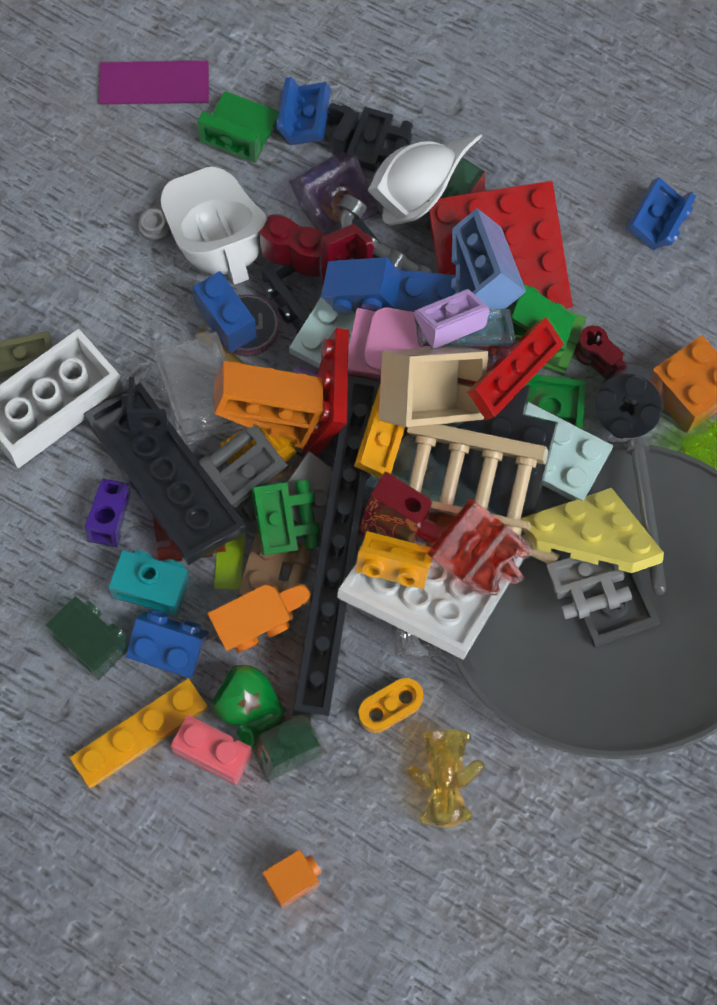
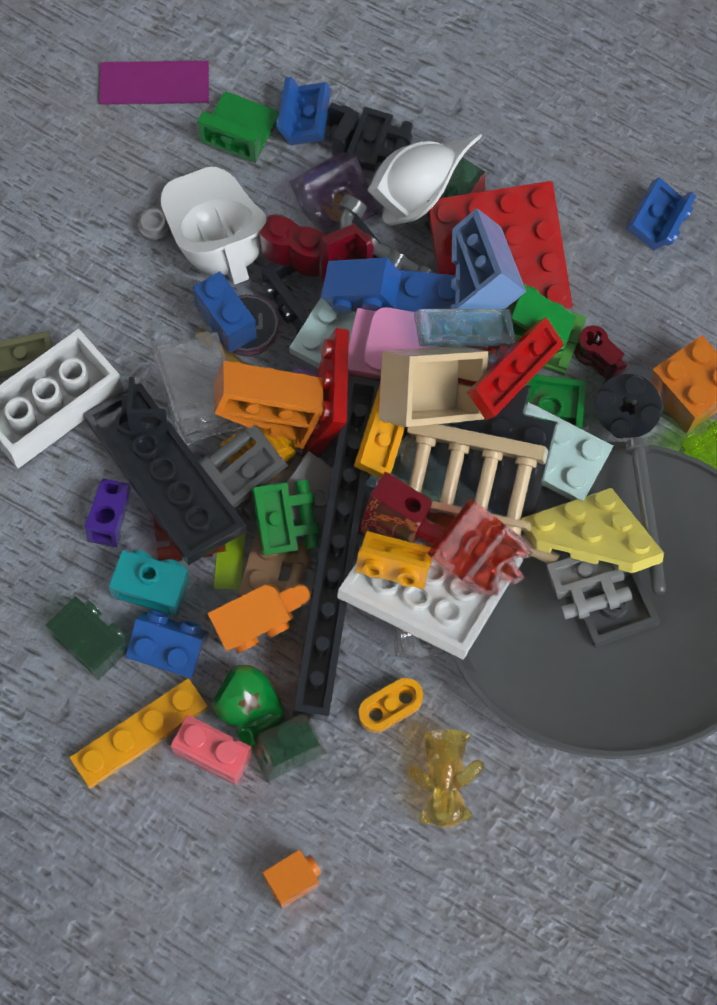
lavender slope [414,289,489,349] -> none

